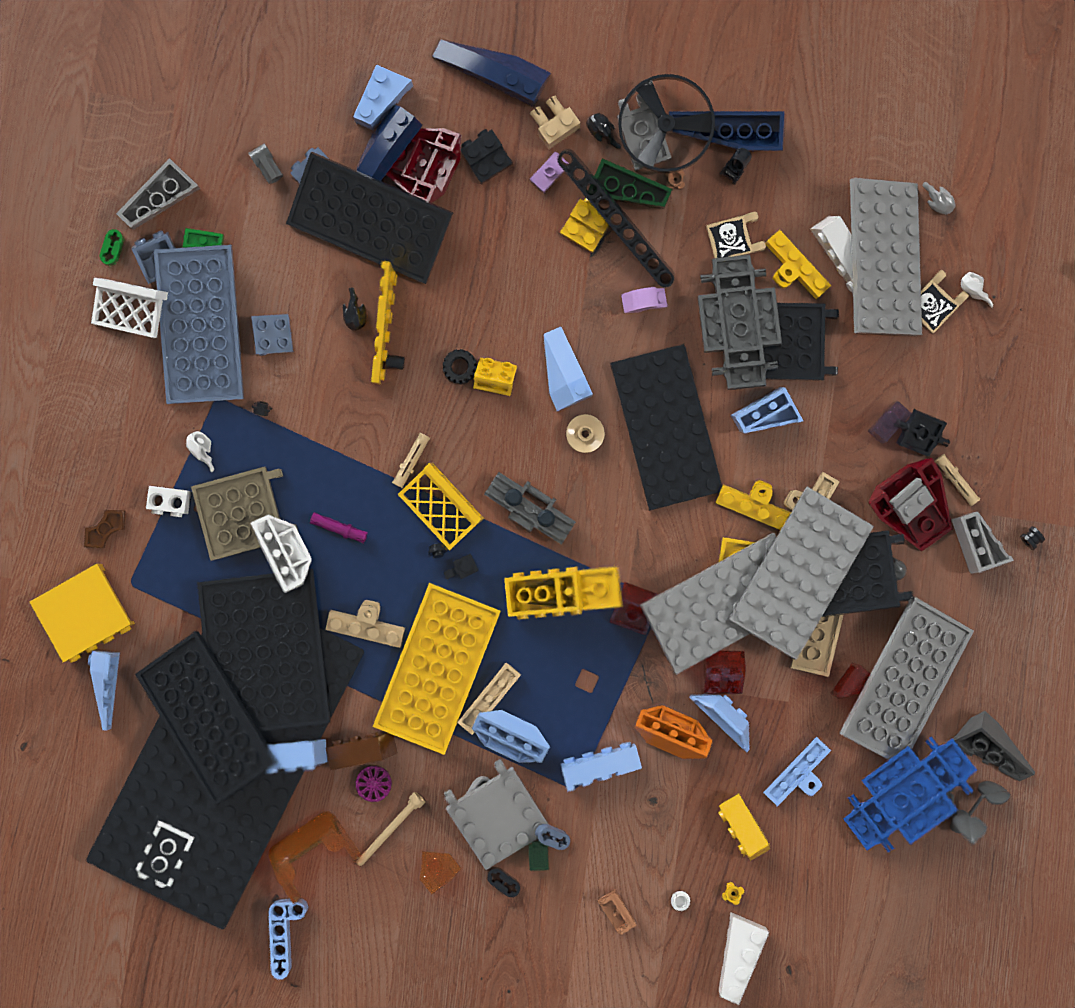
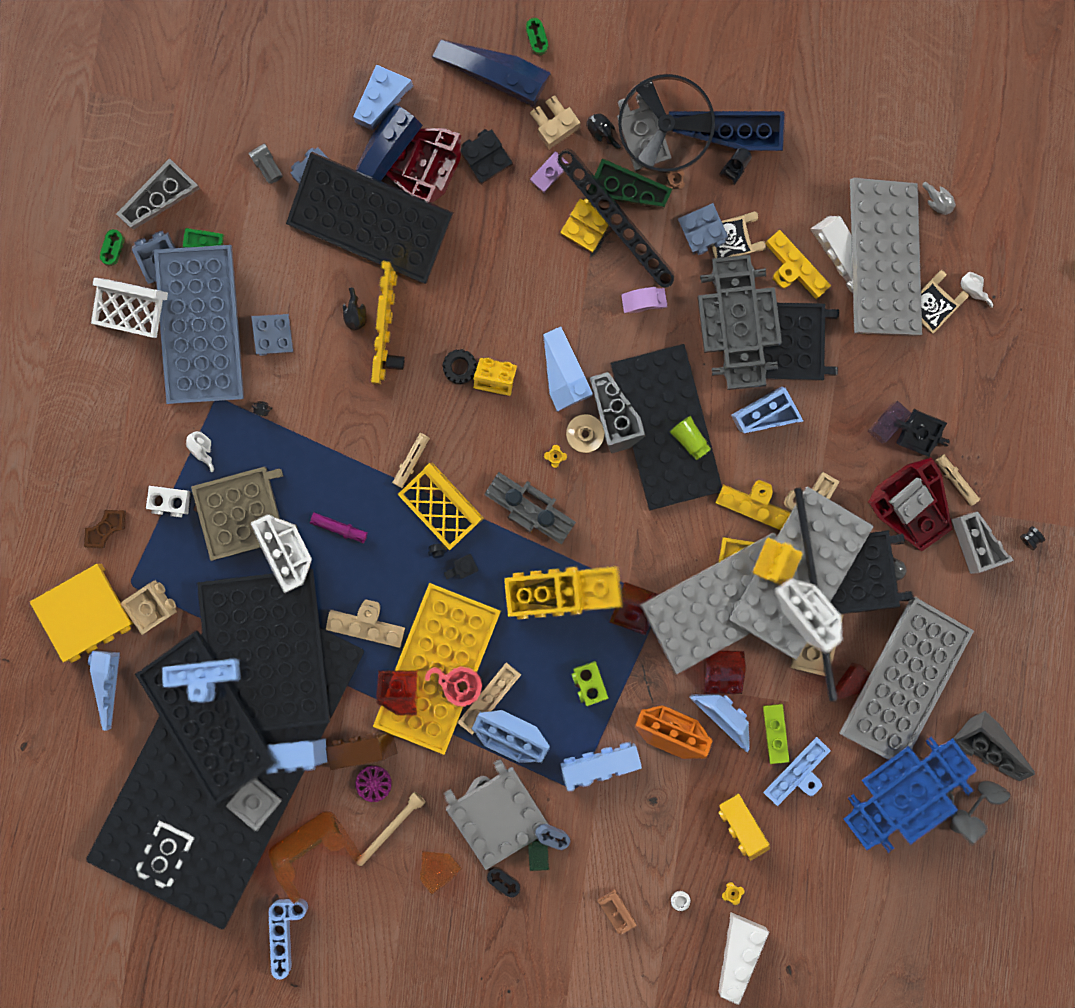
none -> tan plate [121,580,177,634]
none -> light blue plate [163,660,239,702]
none -> light grey plate [226,778,282,831]
none -> clear red slope [376,670,418,715]
none -> coral piece [425,666,482,706]
none -> green beam [526,18,548,56]
none -> yellow plate [544,445,567,468]
none -> lime brick [571,661,609,706]
none -> dark grey wedge [590,372,645,454]
none -> lime plant [669,416,711,460]
none -> sand blue plate [678,203,728,255]
none -> yellow bracket [752,538,803,586]
none -> lime plate [763,704,789,764]
none -> white wedge [776,579,842,653]
none -> black piece [794,488,837,701]

